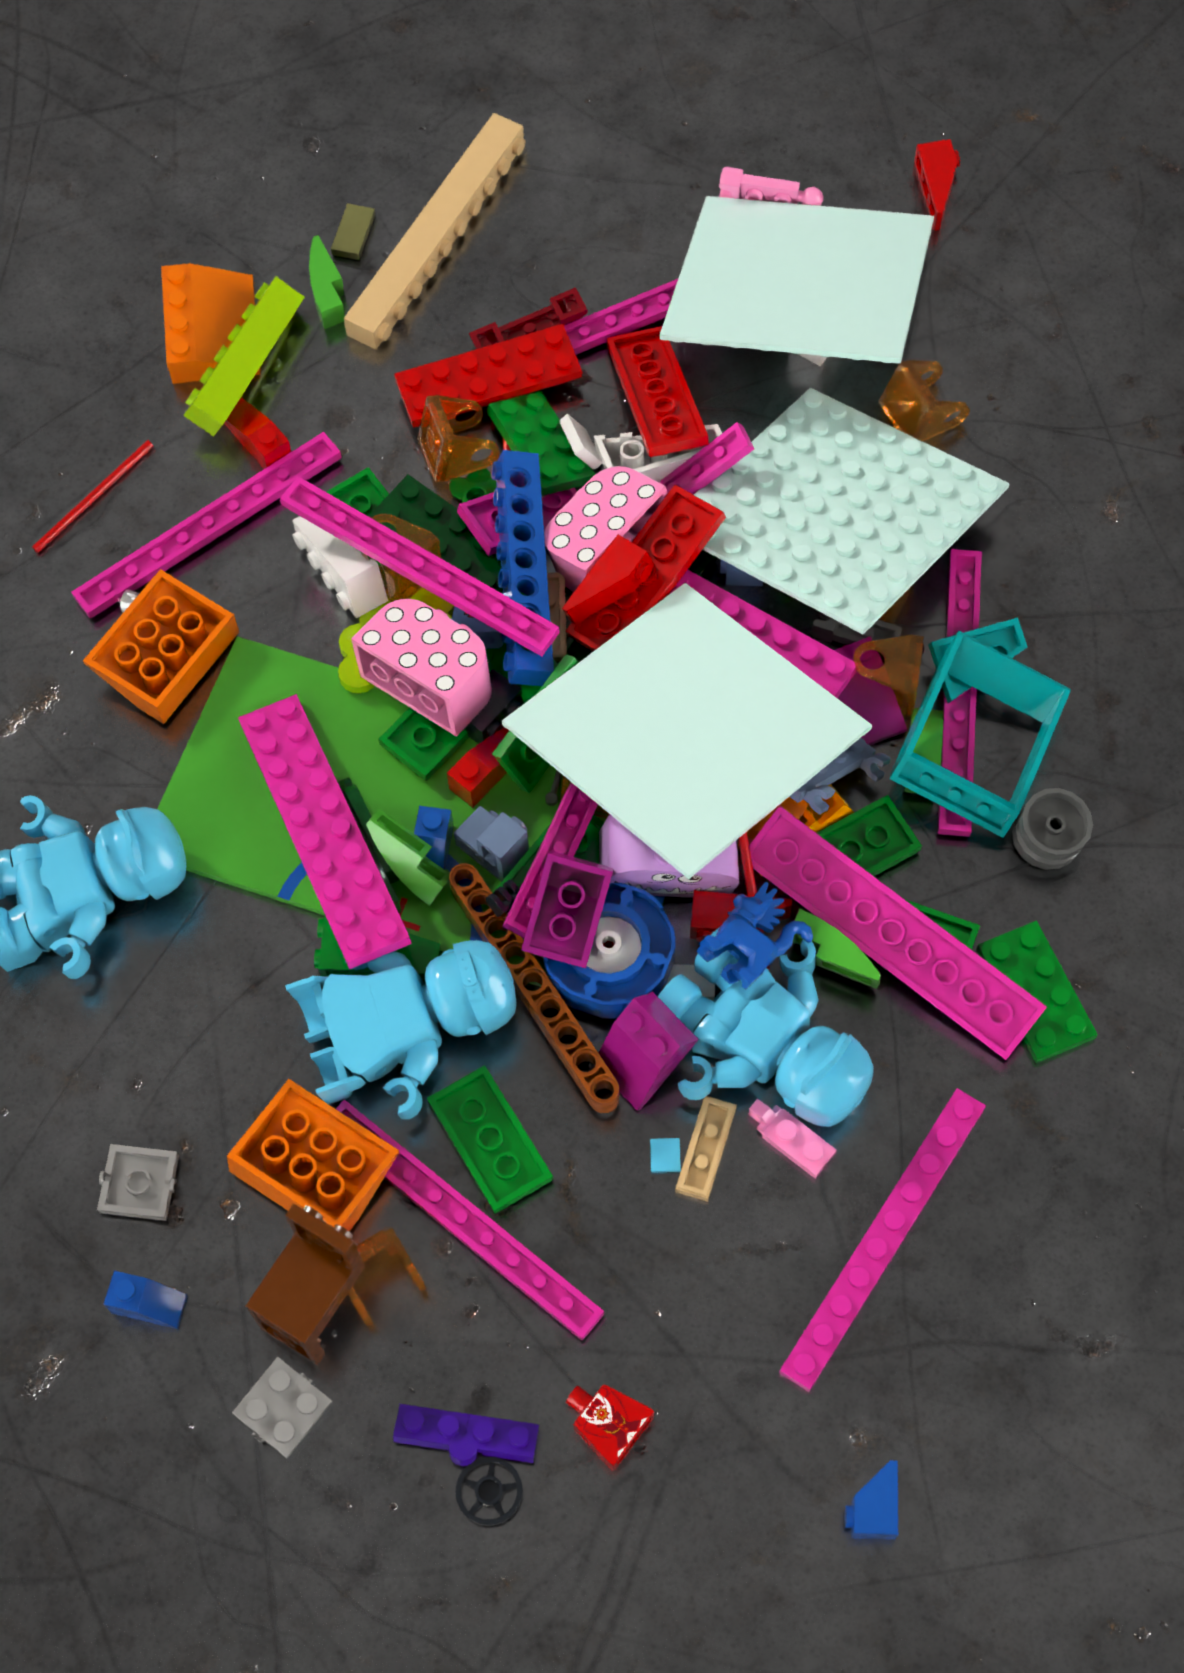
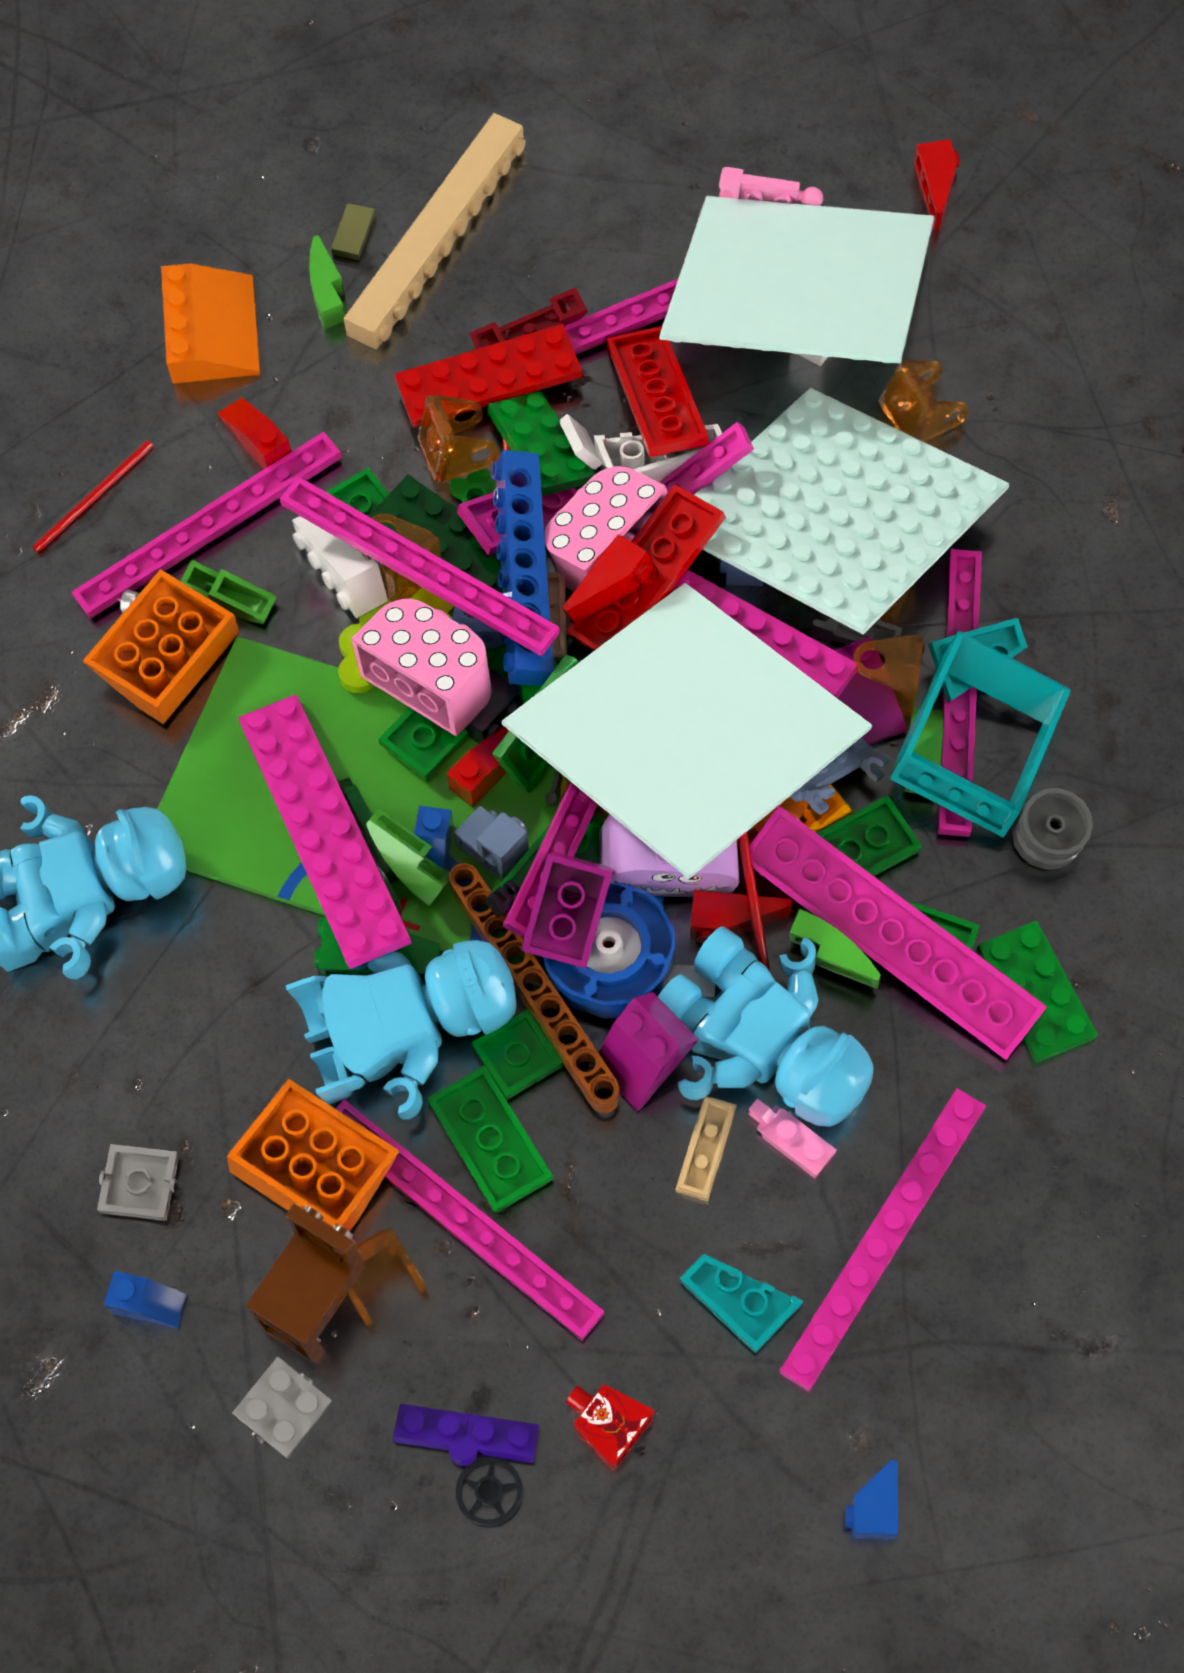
lime brick [183,277,305,437] -> none
medium azure piece [650,1138,681,1173] -> none
blue animal [697,882,813,990] -> none
none -> bright green slope [181,560,277,624]
none -> green plate [471,1009,563,1100]
none -> teal wing [680,1254,804,1354]

